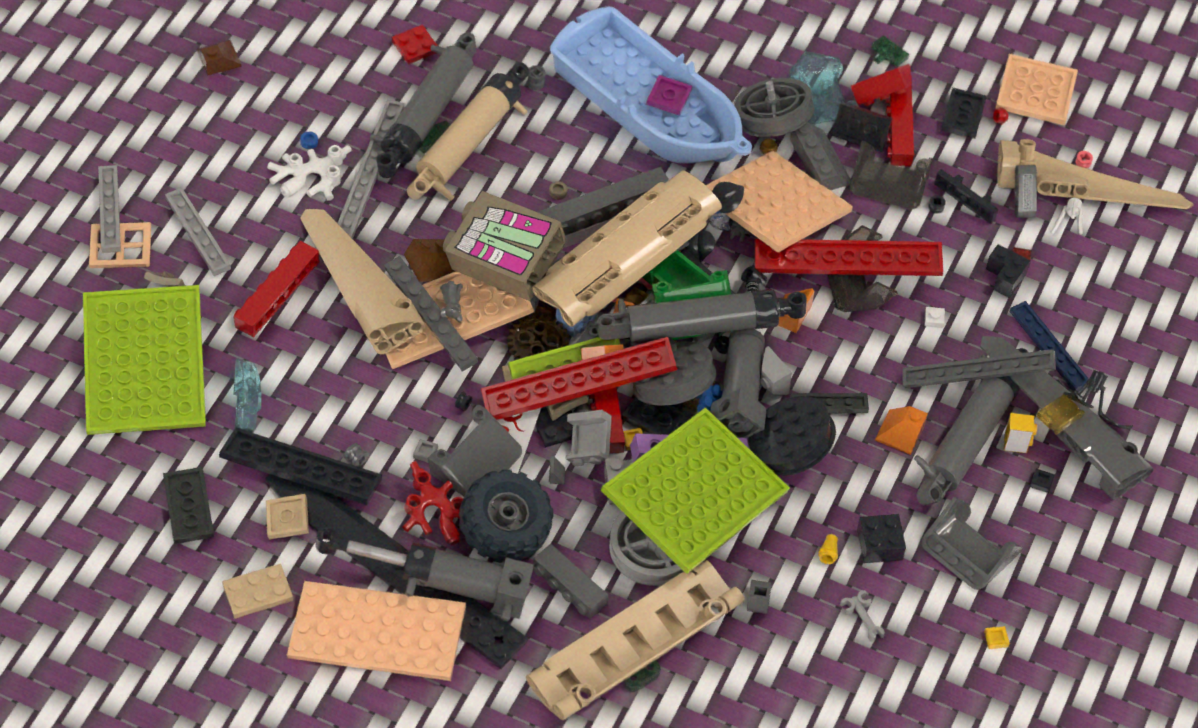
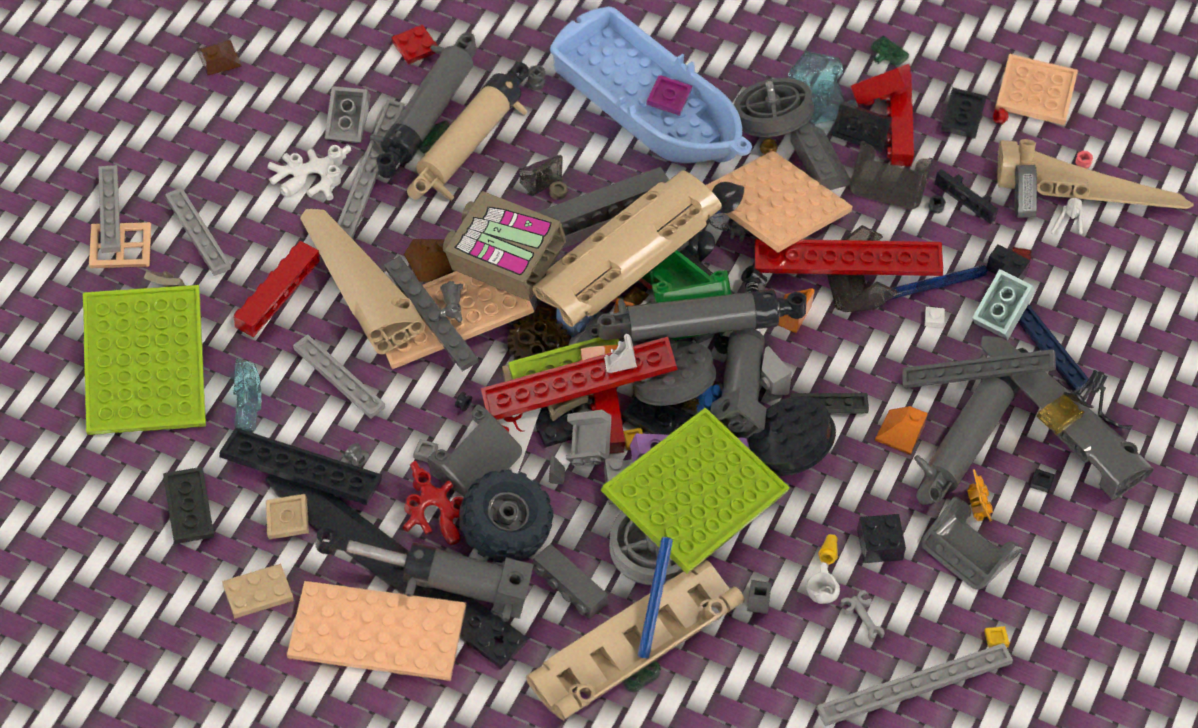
blue tile [300,131,318,149] -> none
brick [1004,413,1037,453] -> none
none -> light grey plate [293,335,385,419]
none -> light grey slope [325,86,371,143]
none -> clear smoke slope [520,155,563,196]
none -> white slope [604,334,637,373]
none -> blue axle [638,537,673,659]
none -> white hair [806,562,840,604]
none -> light grey plate [816,643,1013,726]
none -> clear blue axle [883,265,988,300]
none -> light orange hinge [967,469,993,521]
none -> light aqua brick [972,269,1035,340]

